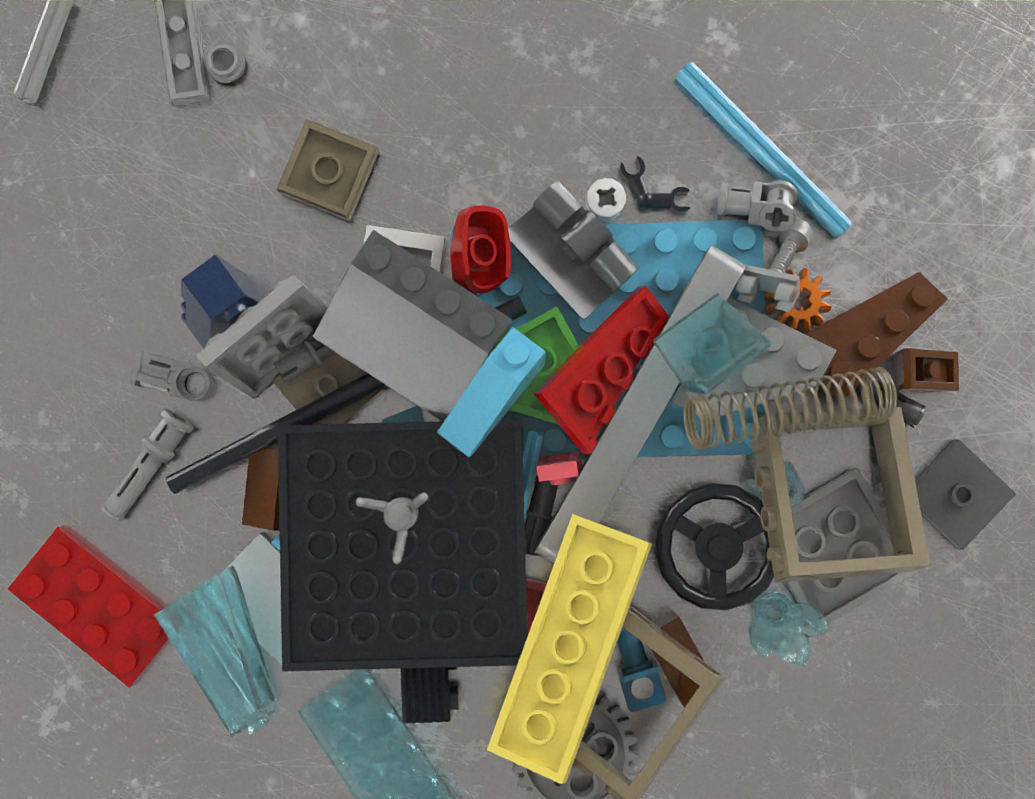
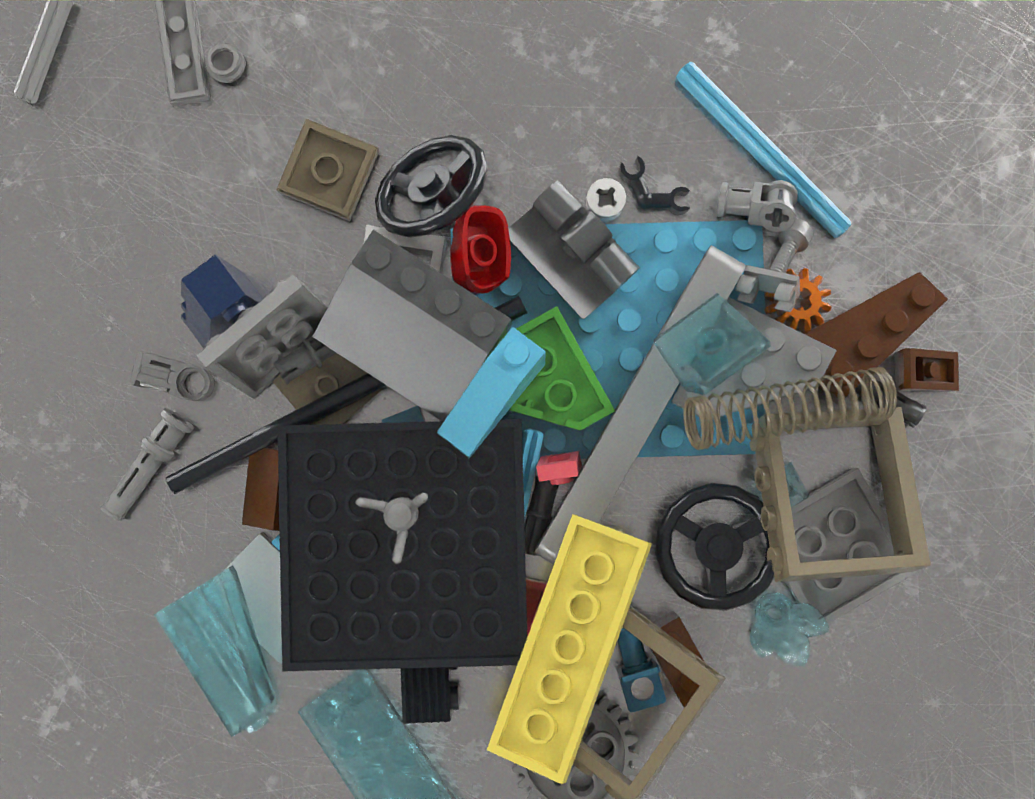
red plate [8,526,183,688] -> none
red wing [533,286,669,454] -> none
dark grey plate [915,439,1016,550] -> none
none -> black piece [375,135,488,238]

